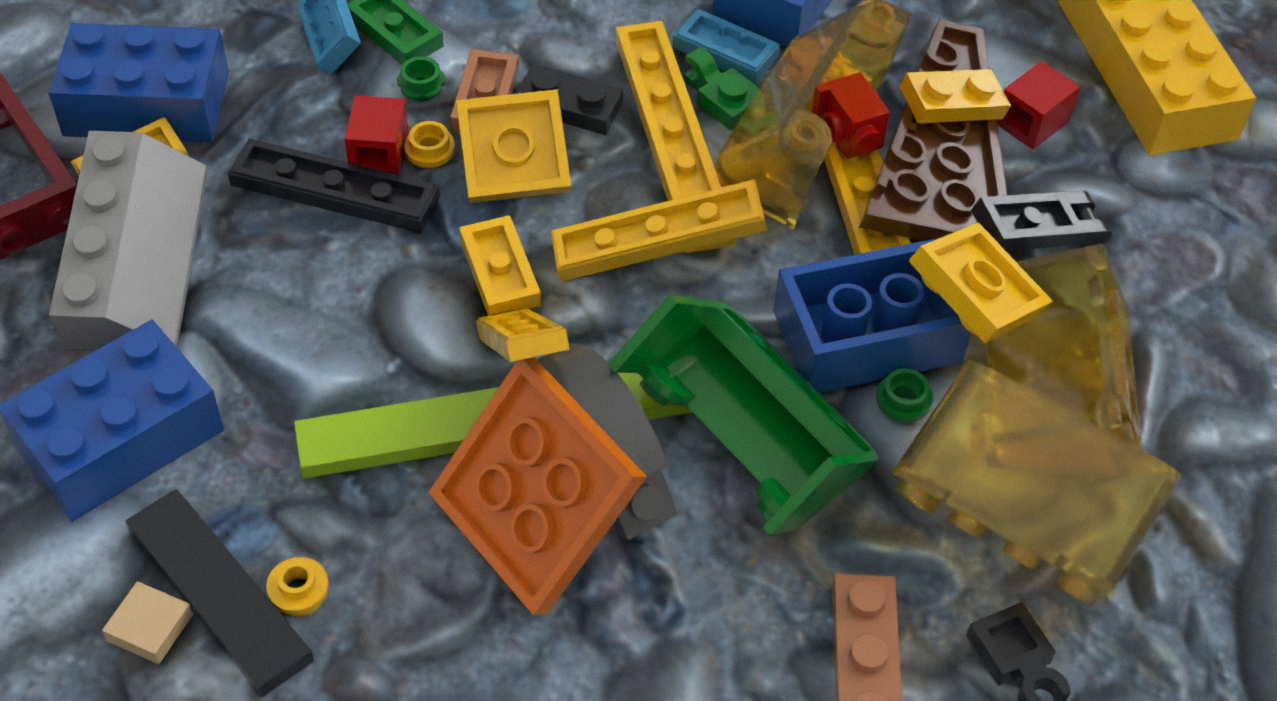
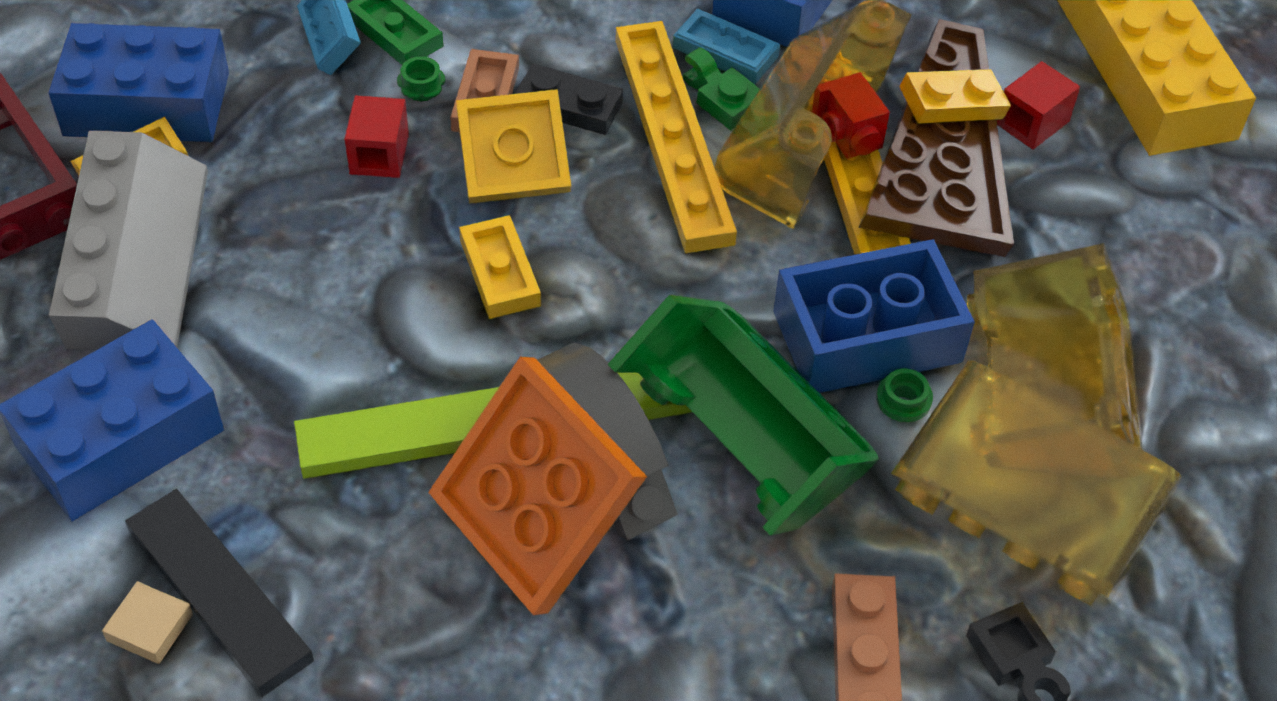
black tile [228,138,440,234] -> none
yellow plate [266,557,329,617] -> none
yellow plate [404,121,455,168] -> none
yellow tile [476,308,570,362] -> none
yellow tile [551,179,767,282] -> none
yellow plate [909,222,1053,344] -> none
black plate [971,191,1112,251] -> none

